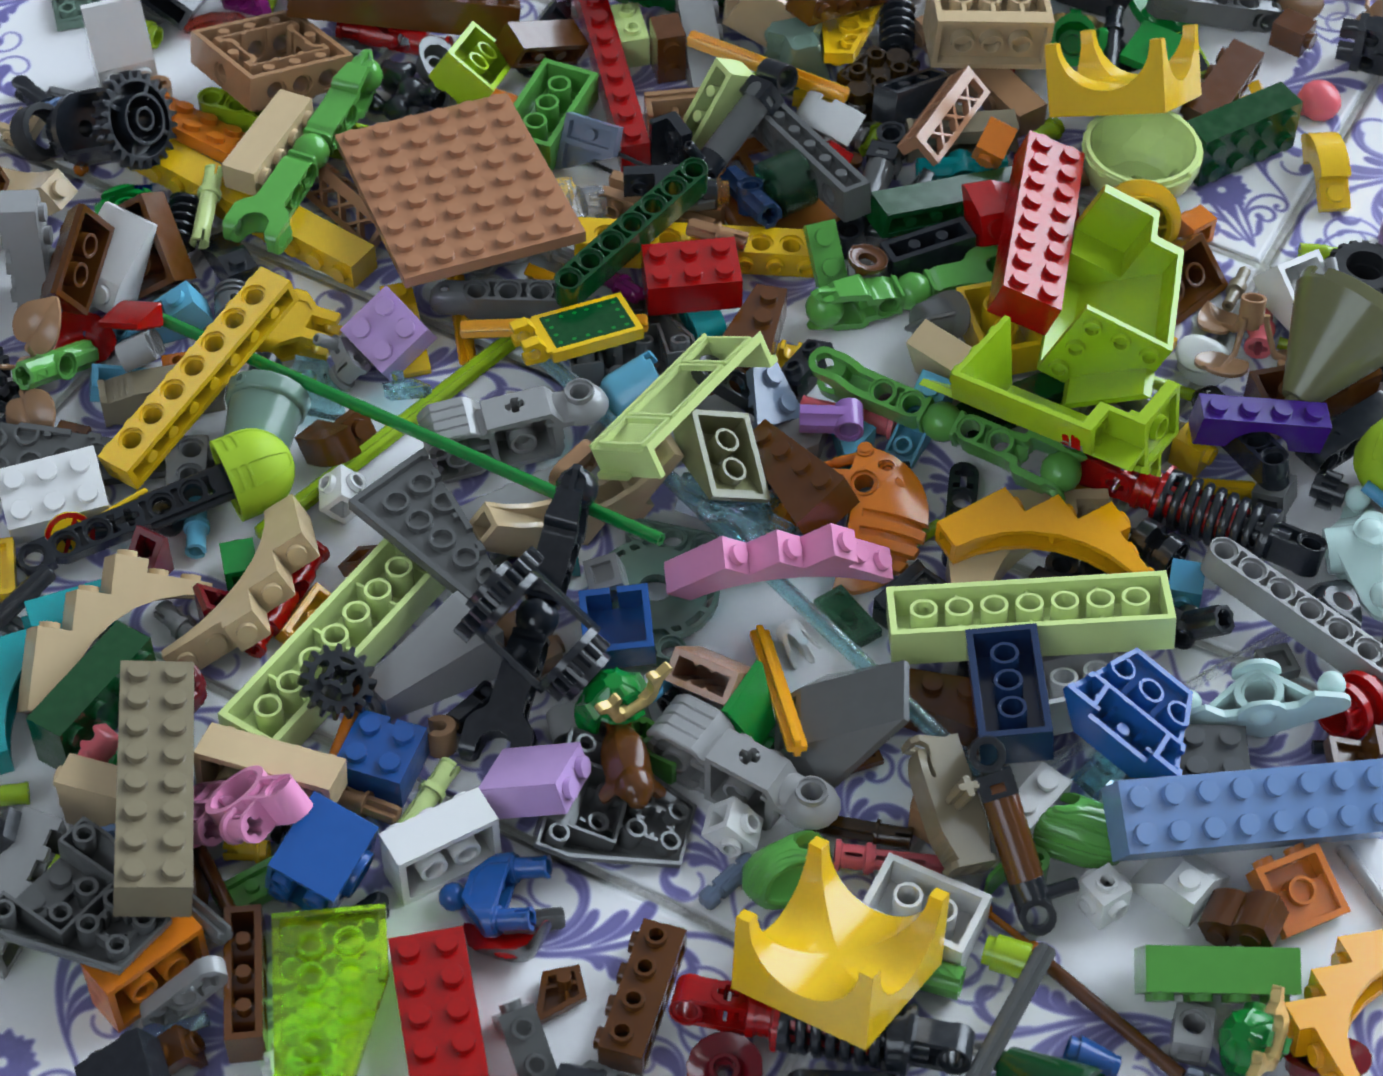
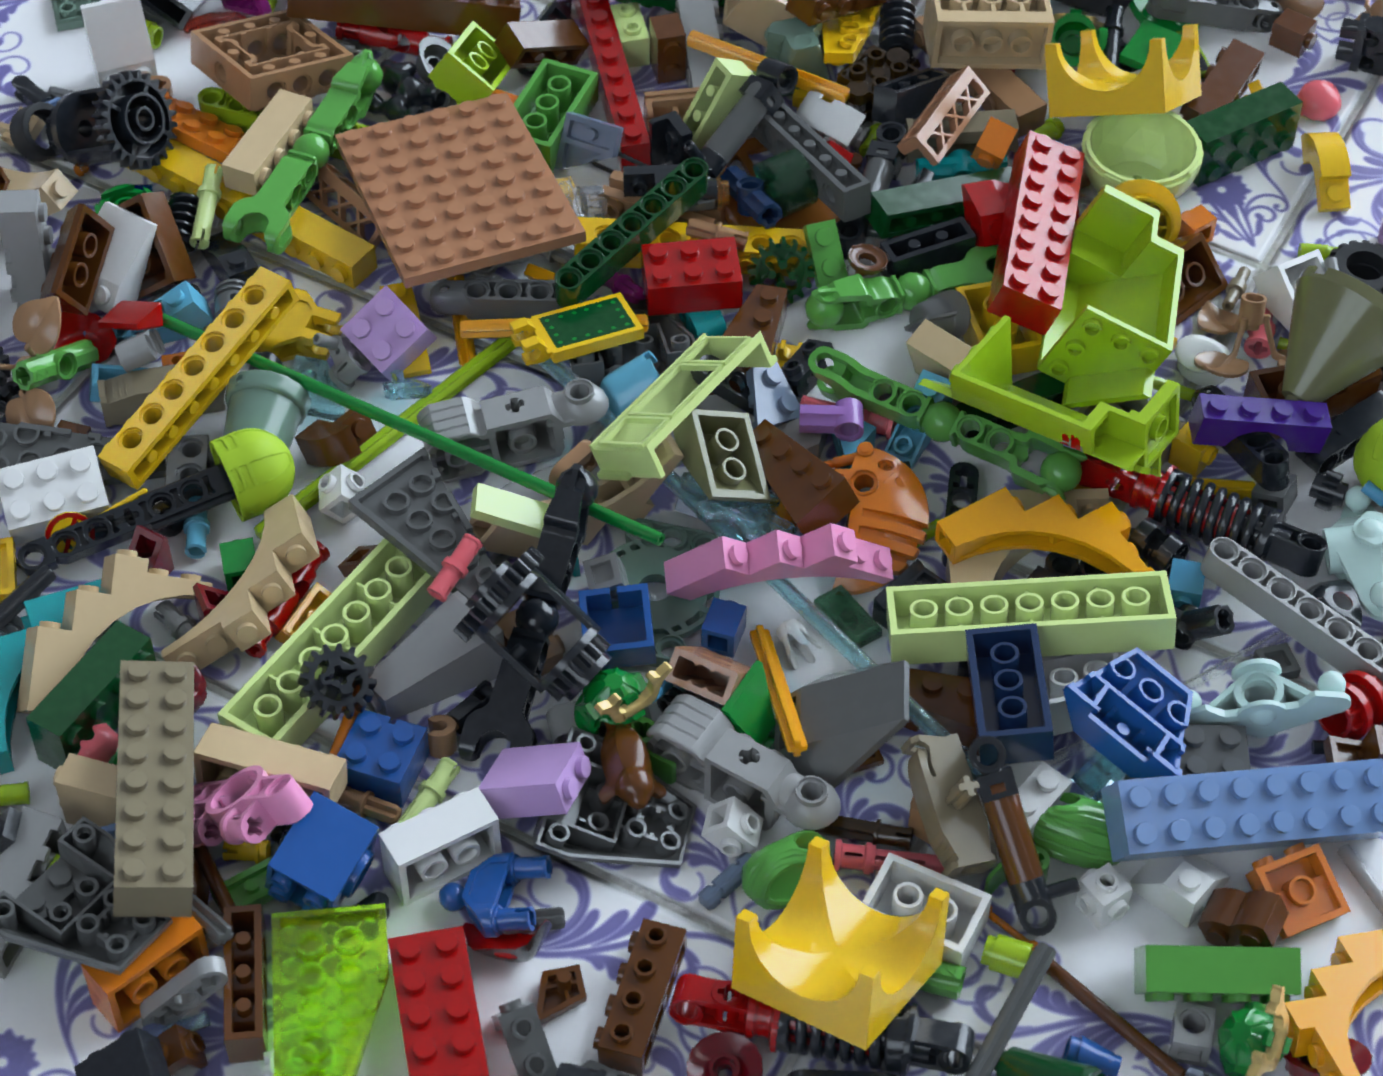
none -> coral pin [426,533,483,602]
none -> yellowish green hinge [470,482,550,538]
none -> blue brick [701,598,747,658]
none -> dark green gear [747,236,815,304]

